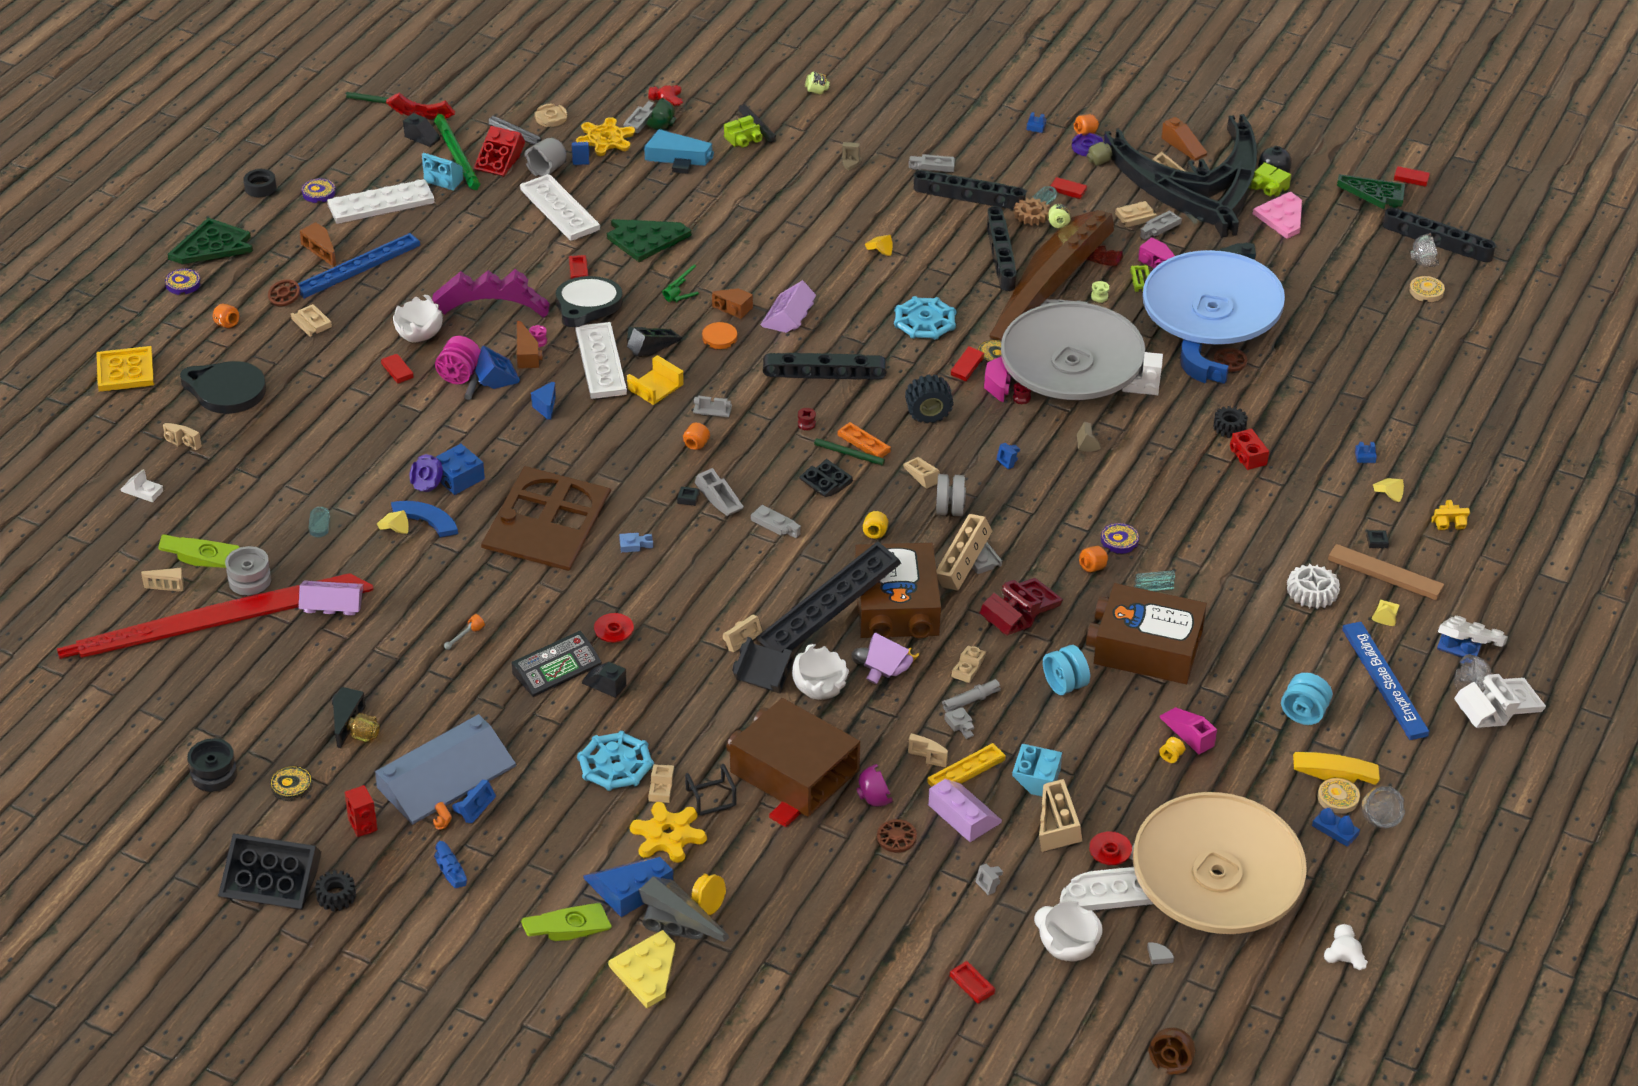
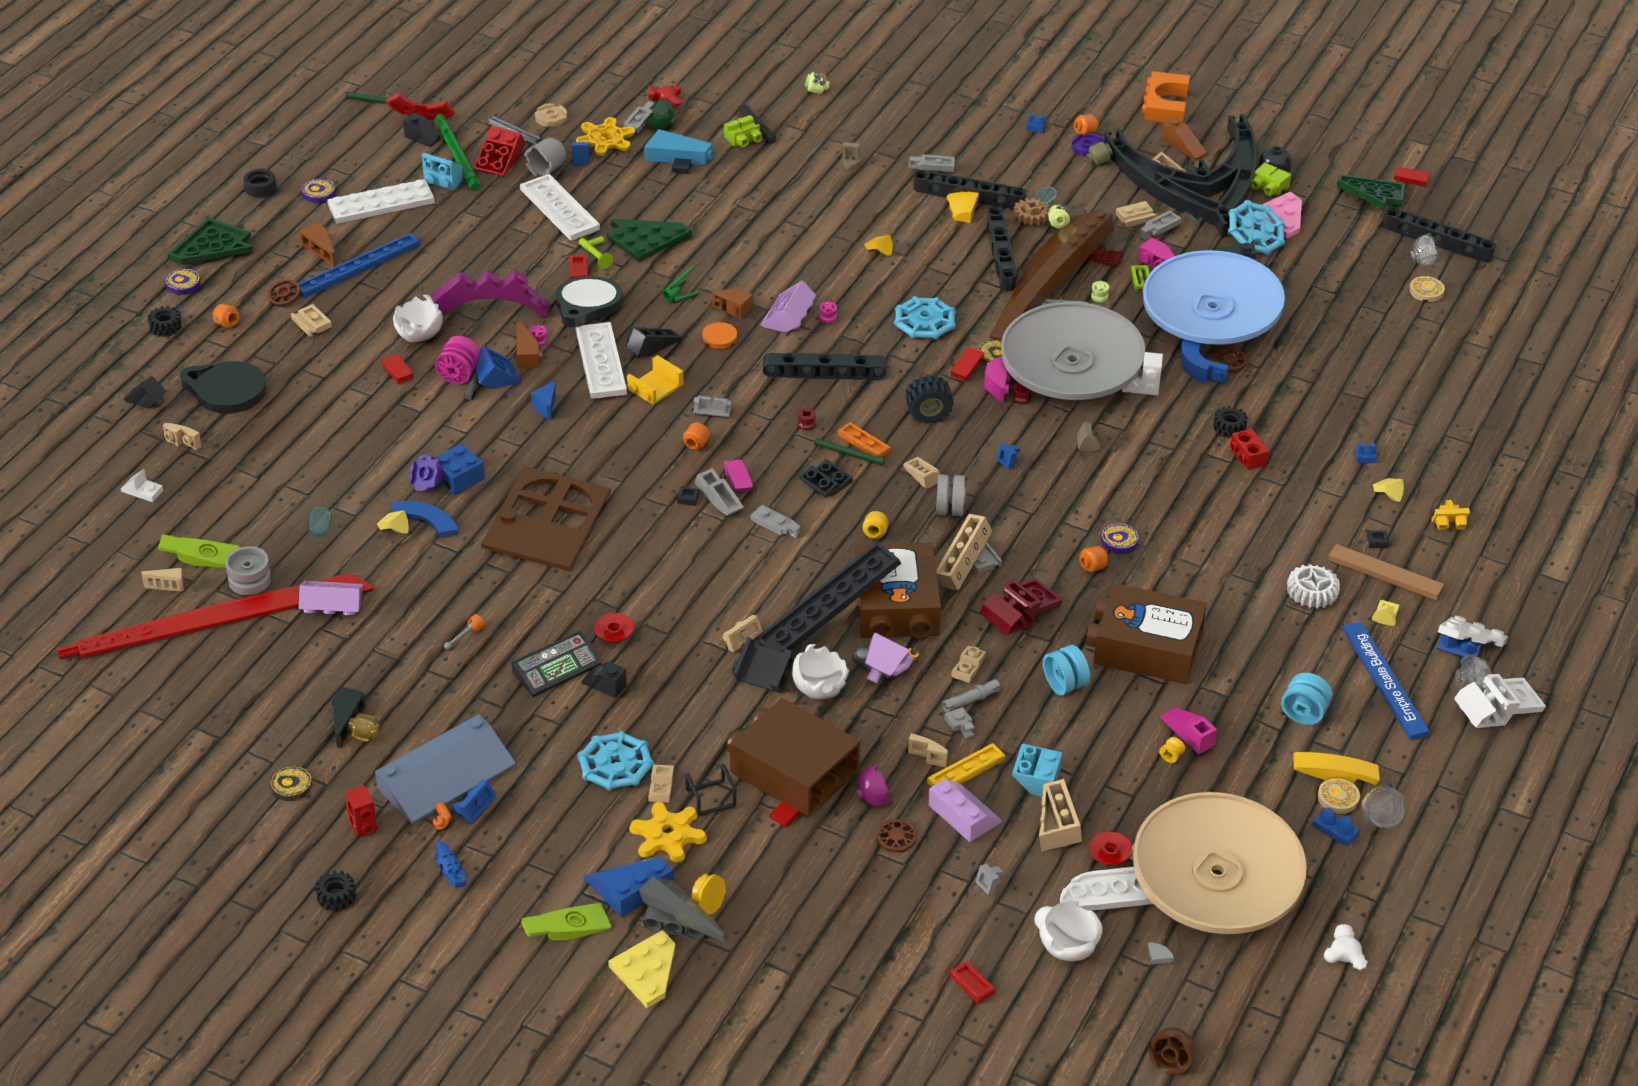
yellow plate [97,346,154,392] -> none
black wheel [187,738,237,792] -> none
black slope [218,833,322,910] -> none
medium blue plate [619,533,653,553] -> none
red tile [1050,177,1087,199] -> none
clear light blue tile [1134,571,1175,591] -> none
none -> black slope [124,375,167,408]
none -> black tyre [148,306,182,337]
none -> lime piece [579,236,614,269]
none -> dark pink slope [723,460,753,492]
none -> dark pink wheel [819,301,837,323]
none -> yellow slope [947,192,979,223]
none -> orange arch [1142,71,1190,122]
none -> medium azure plate [1228,200,1285,256]

